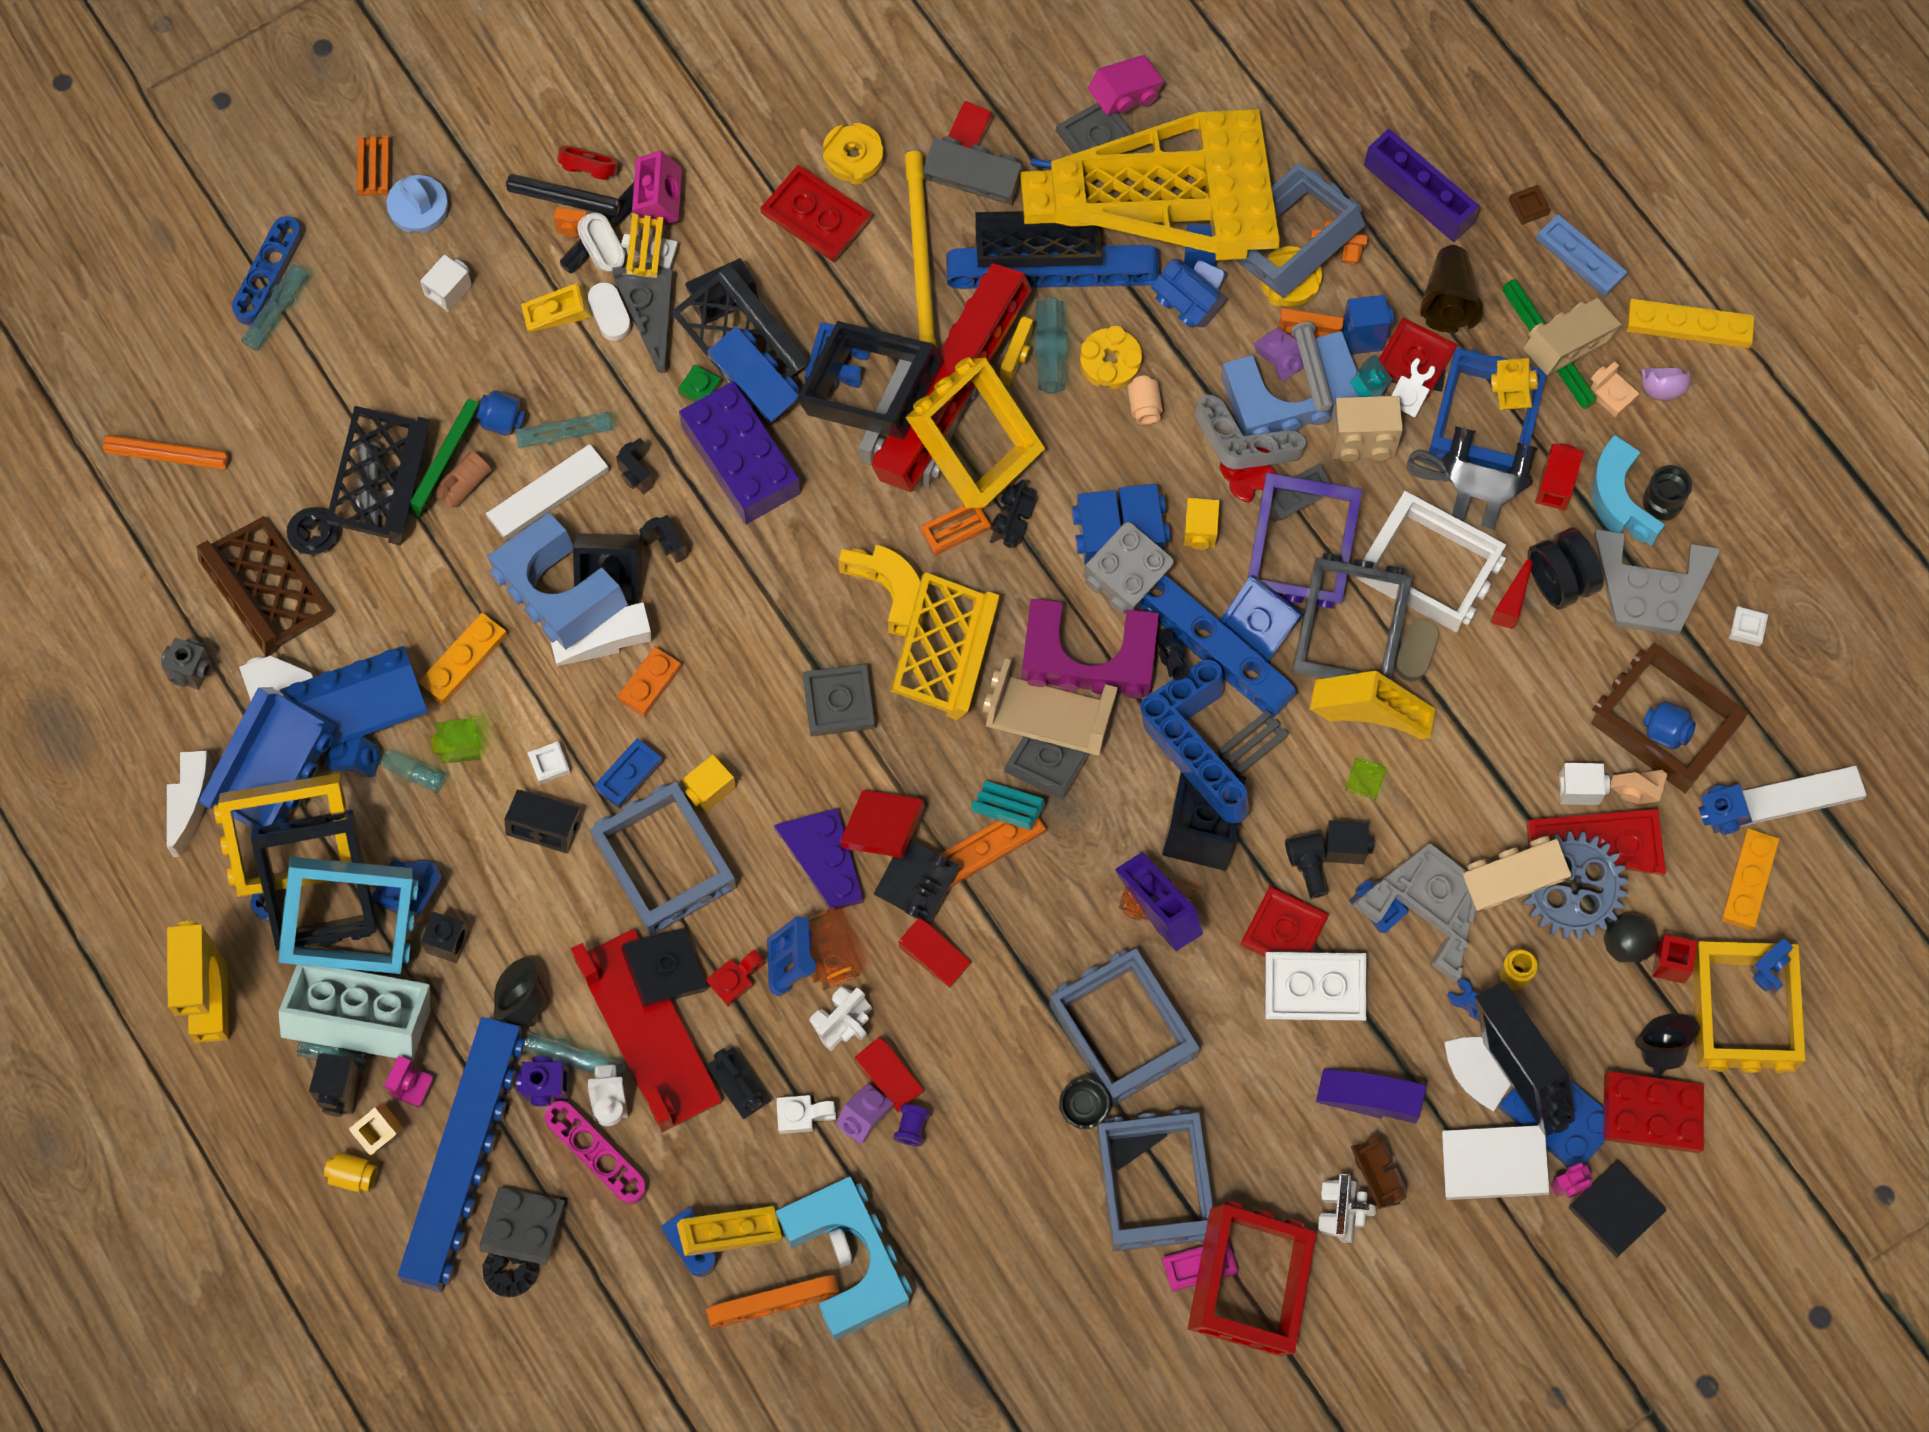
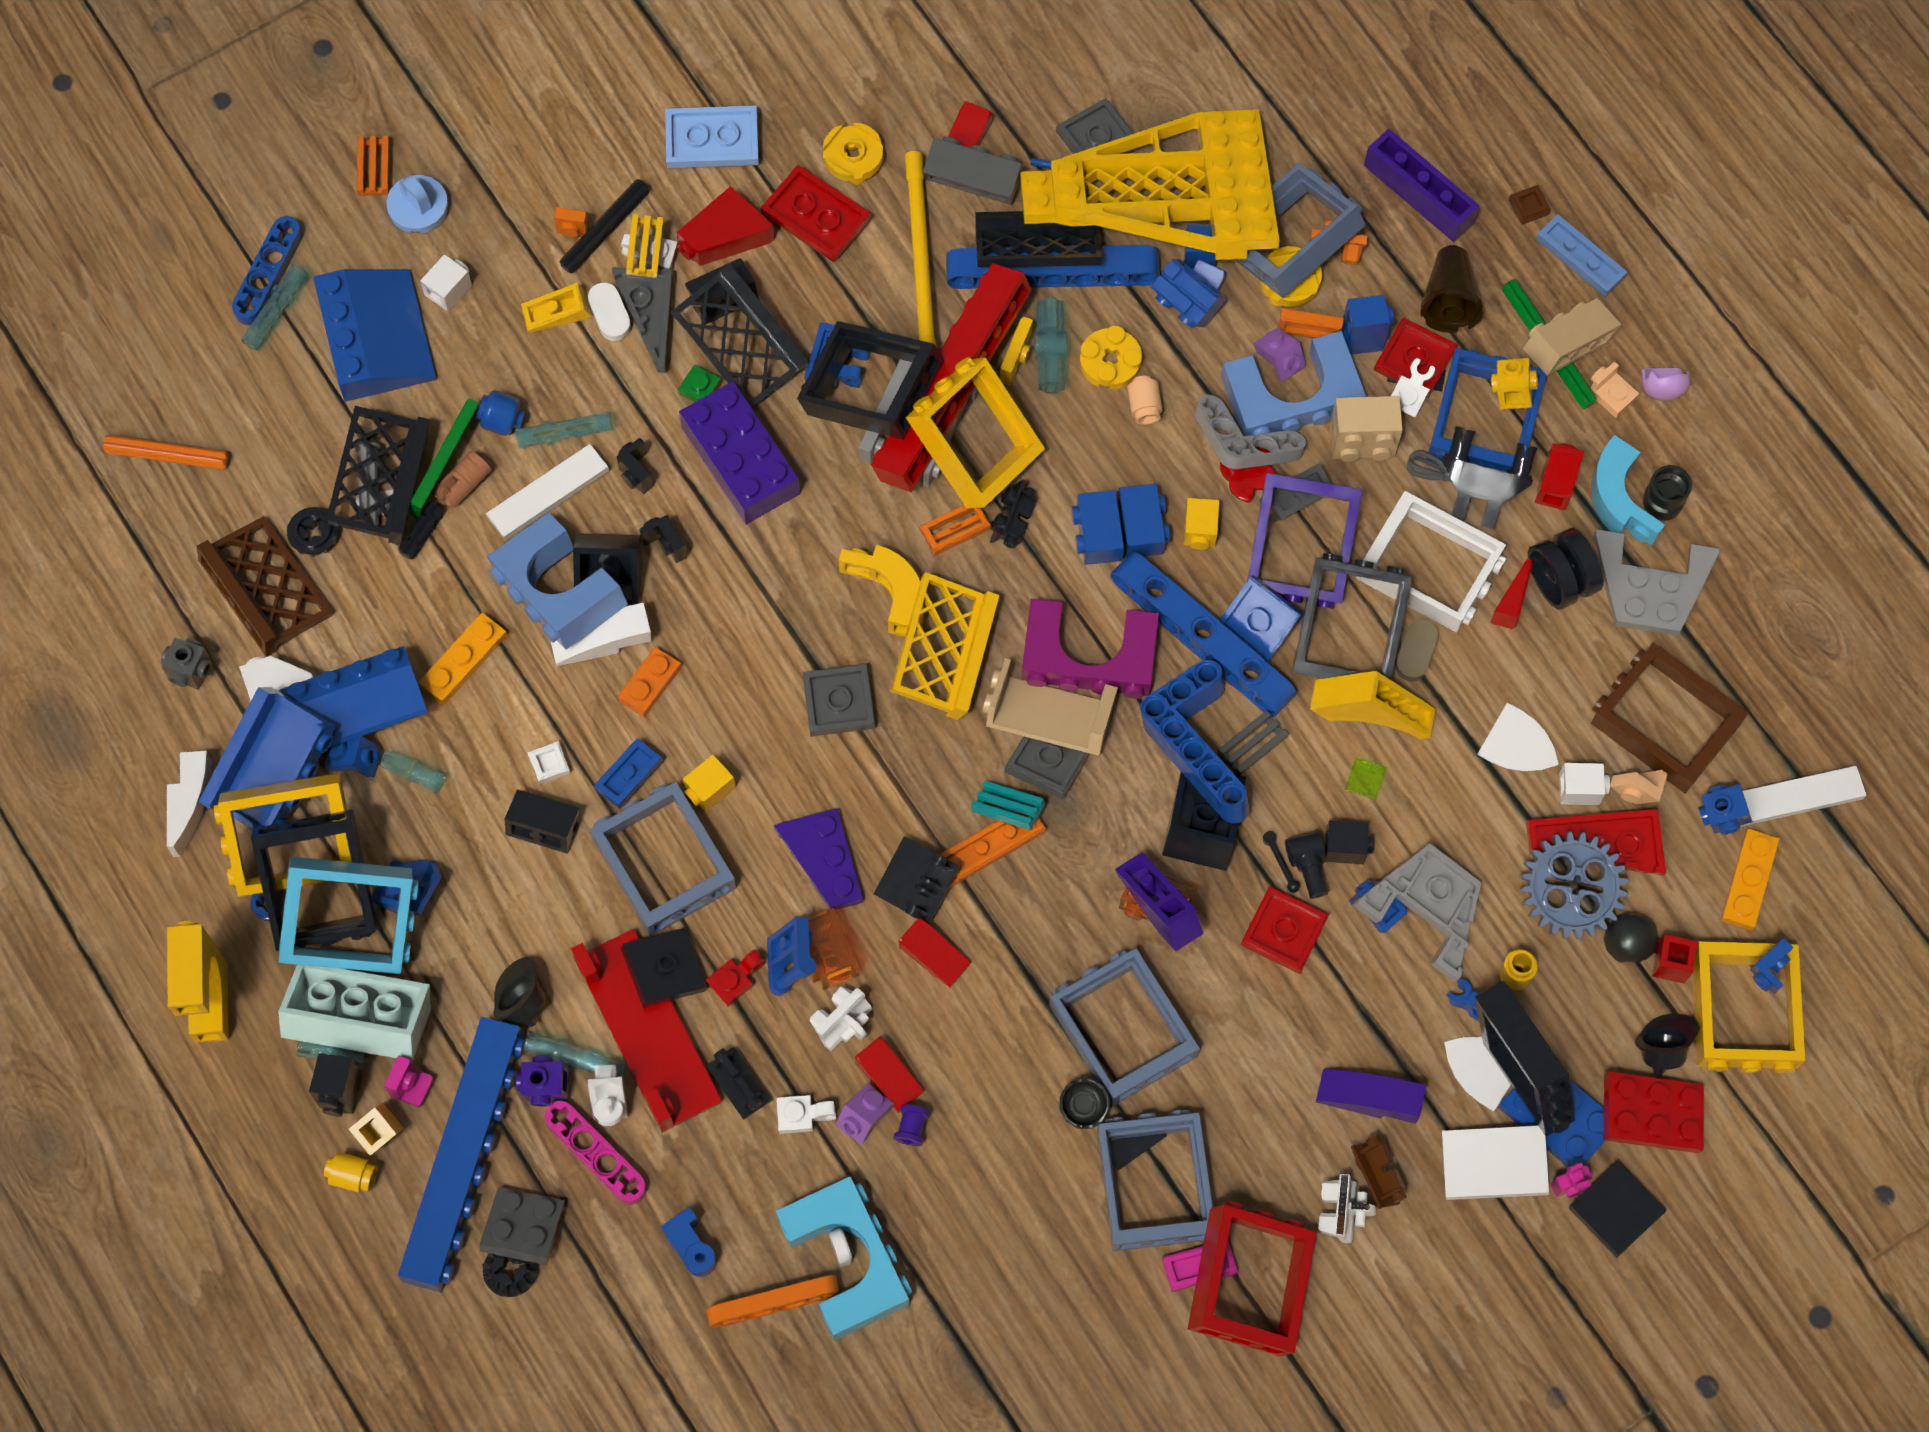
black brick [421,912,469,963] -> none
clear neon green brick [431,718,481,764] -> none
black axle [506,174,621,216] -> none
red plate [557,146,618,180] -> none
white tile [577,213,625,272] -> none
dark pink brick [632,150,682,228] -> none
yellow plate [677,1206,782,1256] -> none
blue brick [708,326,800,425] -> none
red tile [840,790,925,858] -> none
light grey bracket [1083,522,1173,614] -> none
dark pink brick [1087,55,1164,116] -> none
black pin [1156,629,1189,681] -> none
white tile [1265,952,1366,1020] -> none
light grey axle [1291,322,1333,412] -> none
teal plate [1350,354,1393,397] -> none
tan brick [1462,836,1572,913] -> none
yellow plate [1626,299,1754,349] -> none
blue head [1644,702,1696,749] -> none
white tile [1728,606,1768,647] -> none
none -> blue slope [313,269,437,402]
none -> black axle [398,501,444,560]
none -> light blue plate [665,106,759,168]
none -> red slope [677,186,774,266]
none -> black hinge [1263,831,1300,893]
none -> white sticker [1477,703,1559,771]

